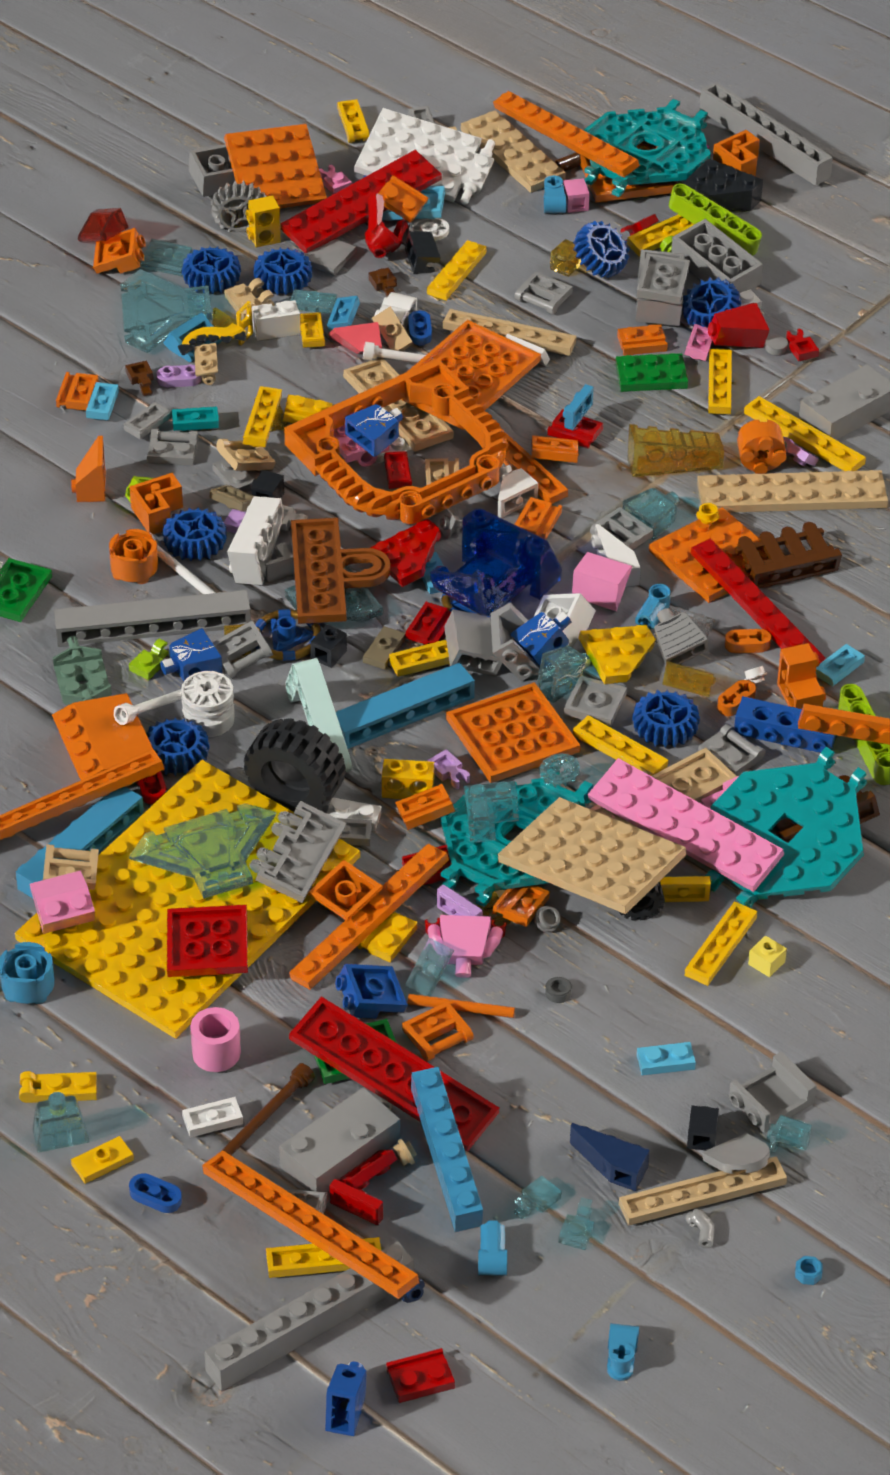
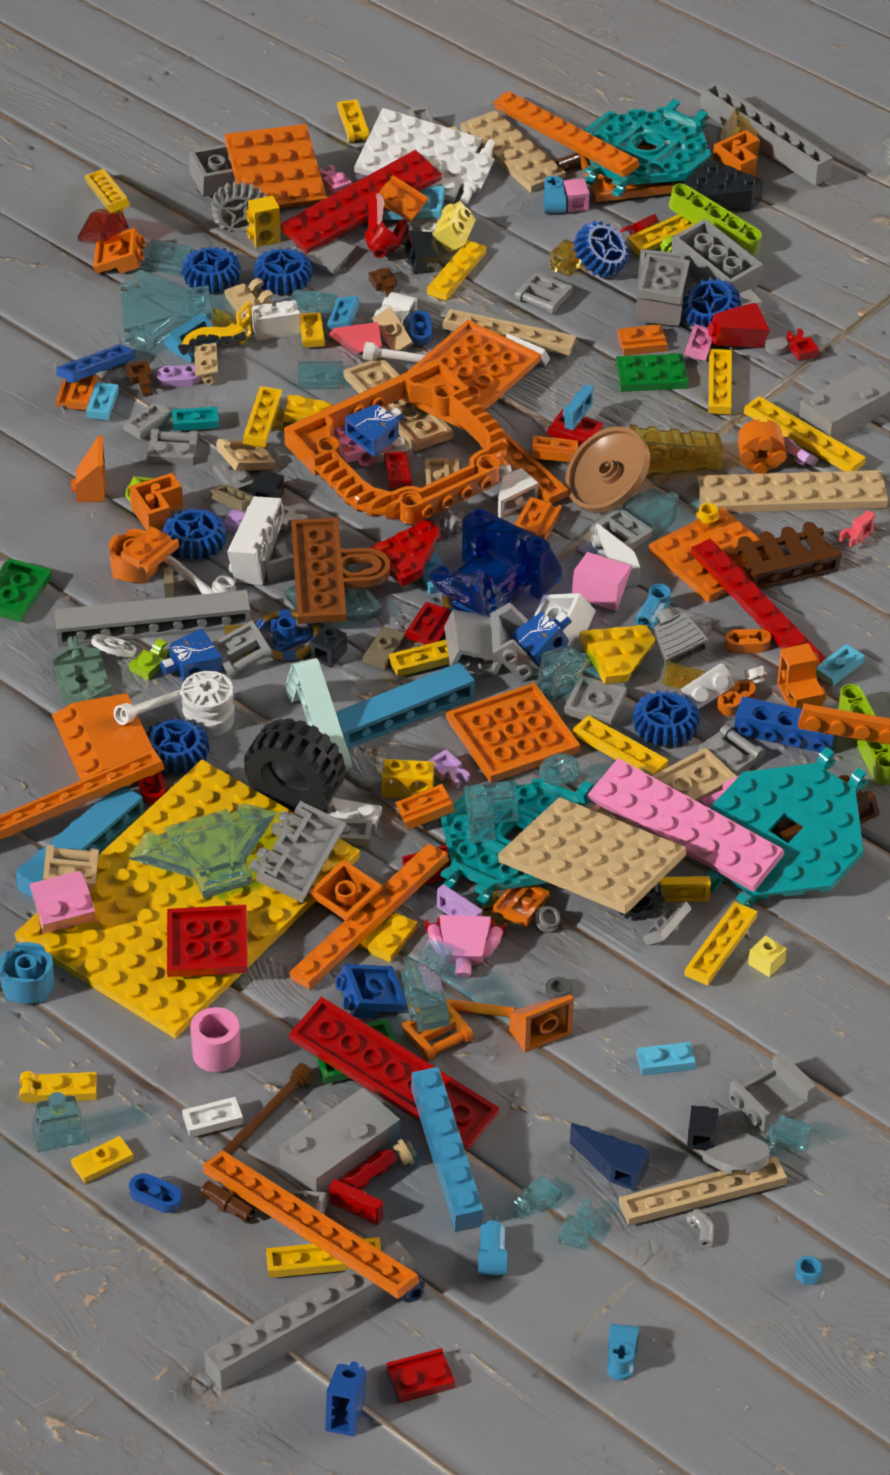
none -> blue plate [56,344,136,383]
none -> yellow plate [84,168,130,214]
none -> white wheel [91,634,137,658]
none -> orange plate [121,526,179,573]
none -> dark tan plate [163,567,179,598]
none -> reddish brown pin [199,1180,256,1224]
none -> white plate [212,576,236,593]
none -> clear light blue plate [298,361,343,389]
none -> clear light blue slope [400,956,450,1032]
none -> light yellow brick [433,201,476,253]
none -> orange slope [509,995,574,1053]
none -> medium nougat dish [565,426,650,513]
none -> light grey plate [642,902,692,945]
none -> white plate [681,663,735,709]
none -> clear yellow piece [717,108,741,142]
none -> coral plate [839,510,875,547]

